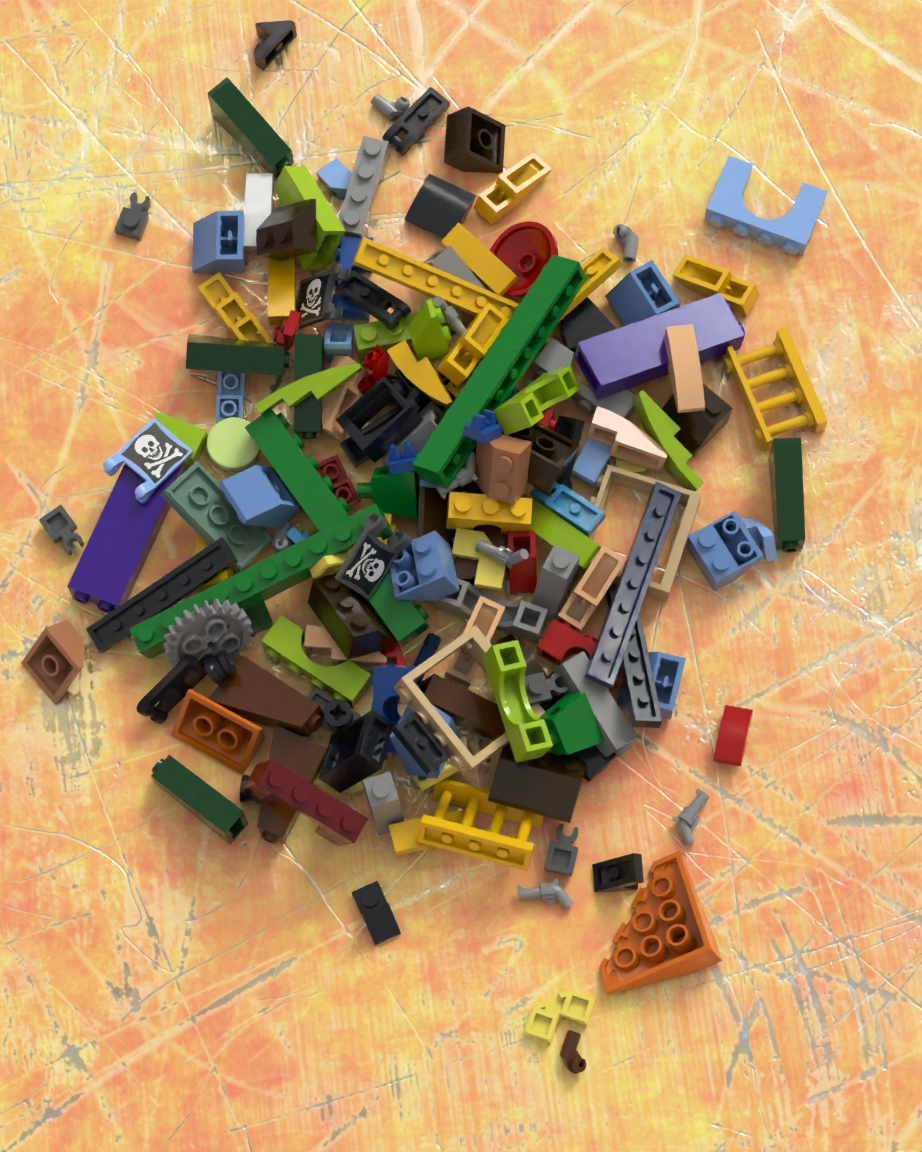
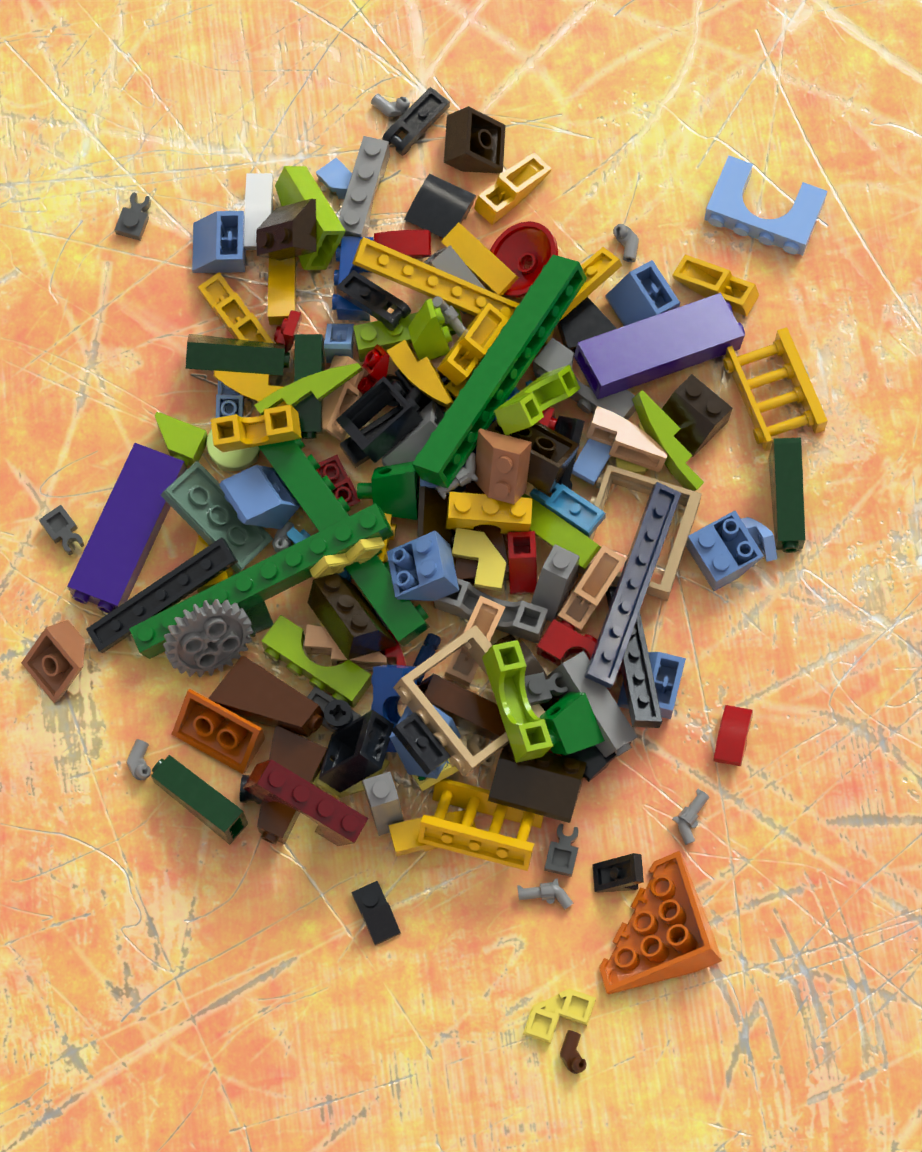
flag [103,418,193,503] -> none
black plate [137,654,208,724] -> none
black wheel [203,650,237,685] -> none
dark green slope [207,77,294,179] -> none
black slope [253,20,297,71] -> none
flag [296,263,351,329] -> none
flag [334,512,412,600] -> none
blue tile [388,441,417,475] -> none
blue tile [463,409,503,444] -> none
light grey piece [475,539,529,569] -> none
light nougat slope [664,324,705,413] -> none
none -> light grey arm [127,739,151,781]
none -> yellow arch [211,405,302,452]
none -> yellow slope [213,371,294,408]
none -> red slope [374,230,431,259]

